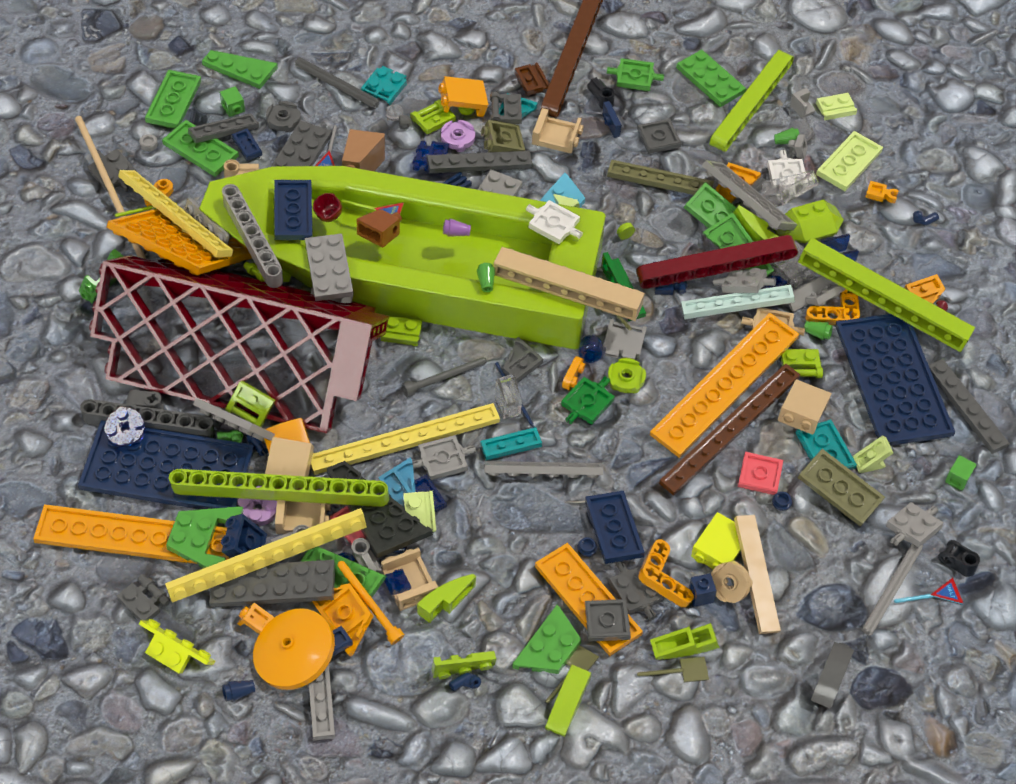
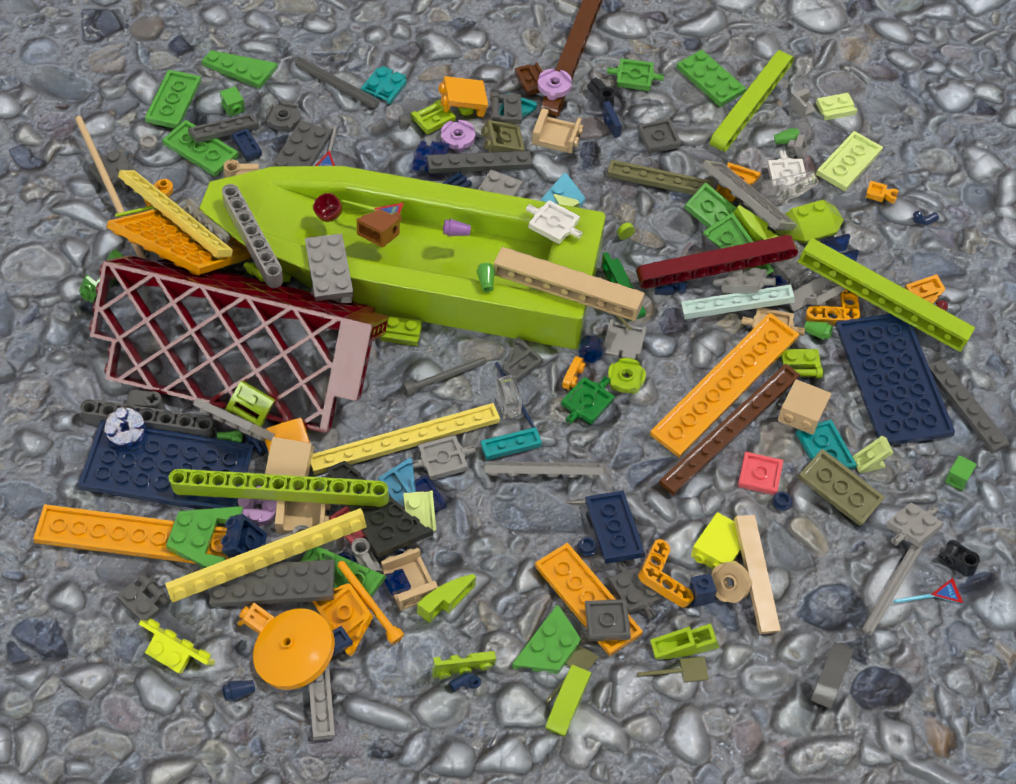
dark blue plate [274,180,312,240] -> none
medium nougat slope [342,129,385,171] -> none
none -> lavender plate [538,69,572,100]

